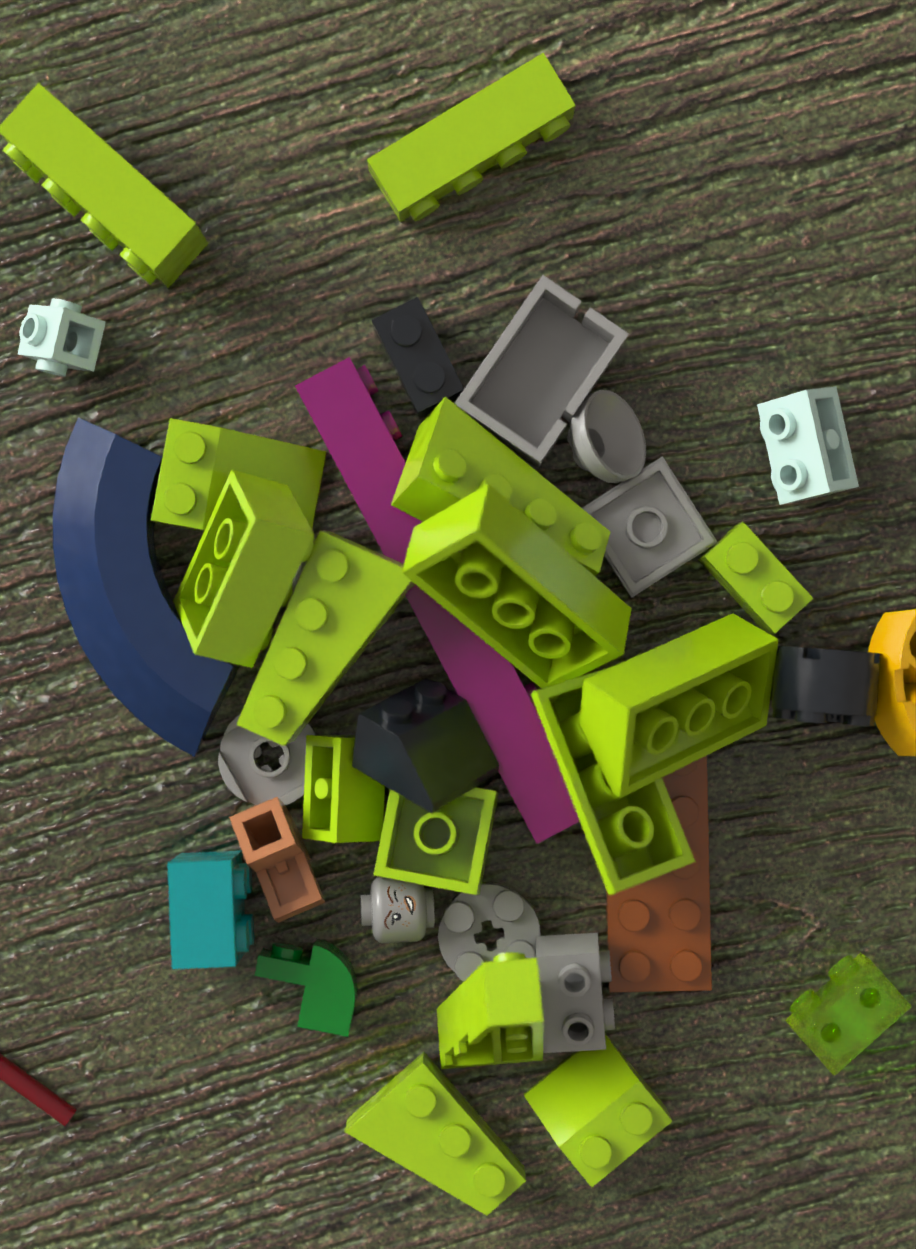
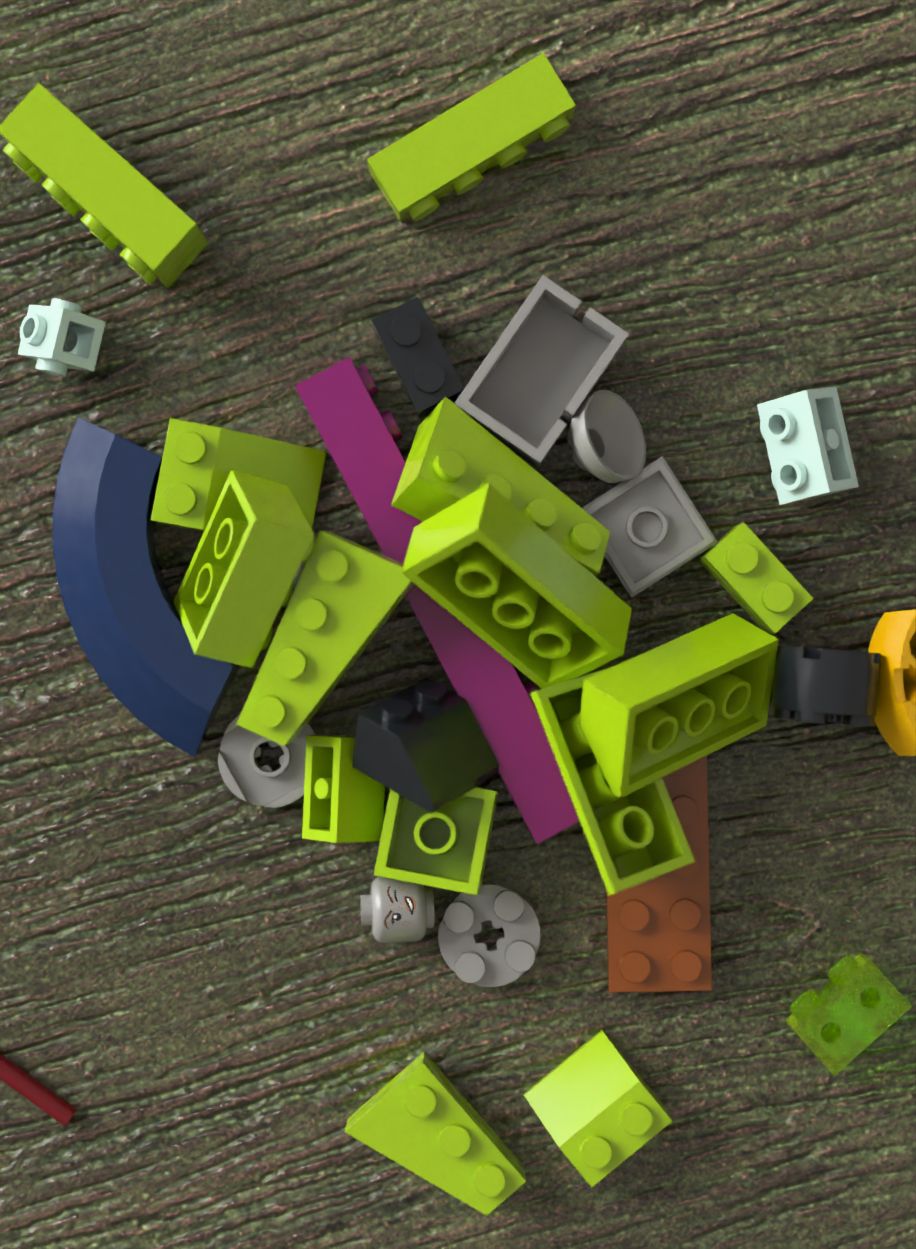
teal brick [167,850,255,969] -> none
nougat brick [229,797,326,923] -> none
green brick [254,938,358,1037] -> none
lime wedge [436,952,543,1069] -> none
light grey brick [536,932,615,1053] -> none

